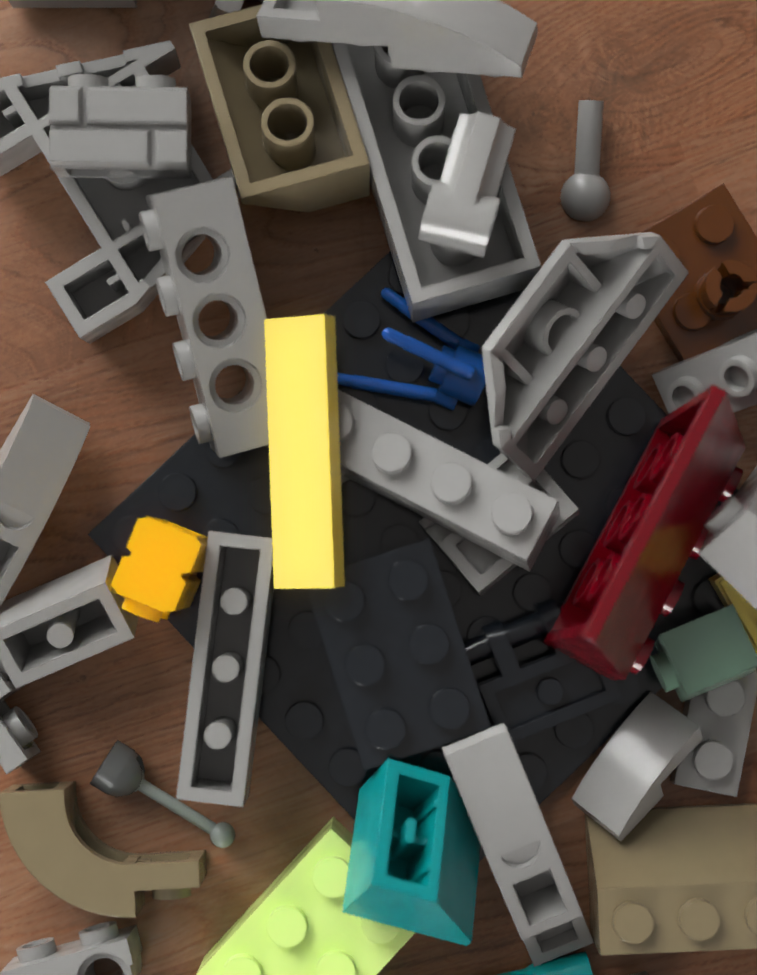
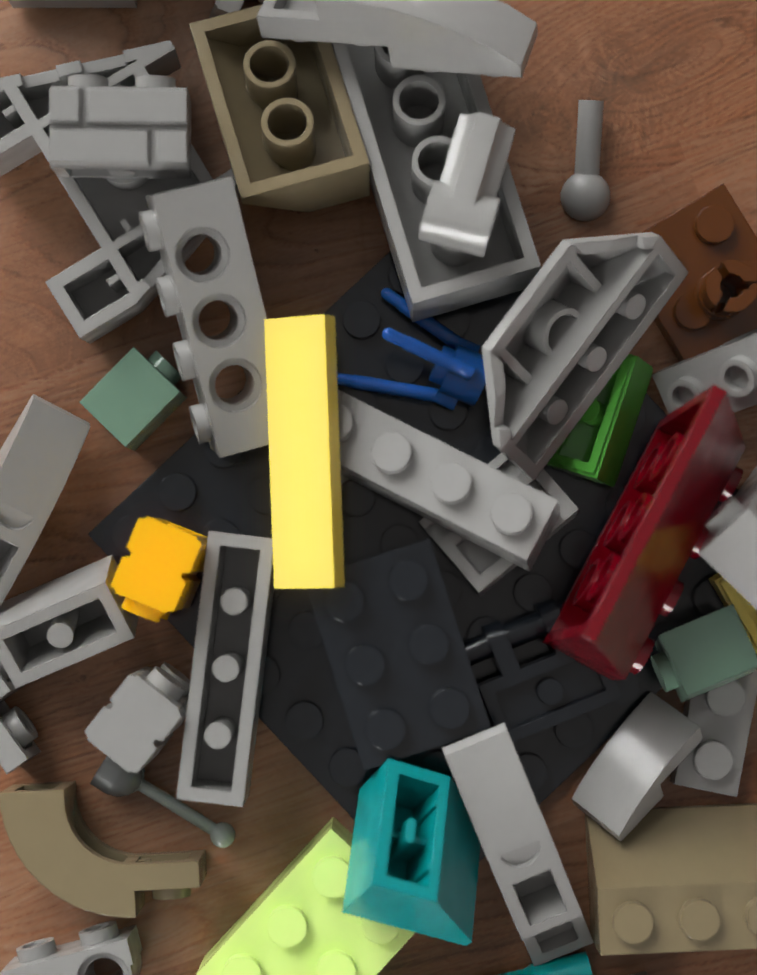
none -> sand green brick [79,347,187,451]
none -> light grey brick [84,662,190,773]
none -> bright green slope [546,354,653,487]

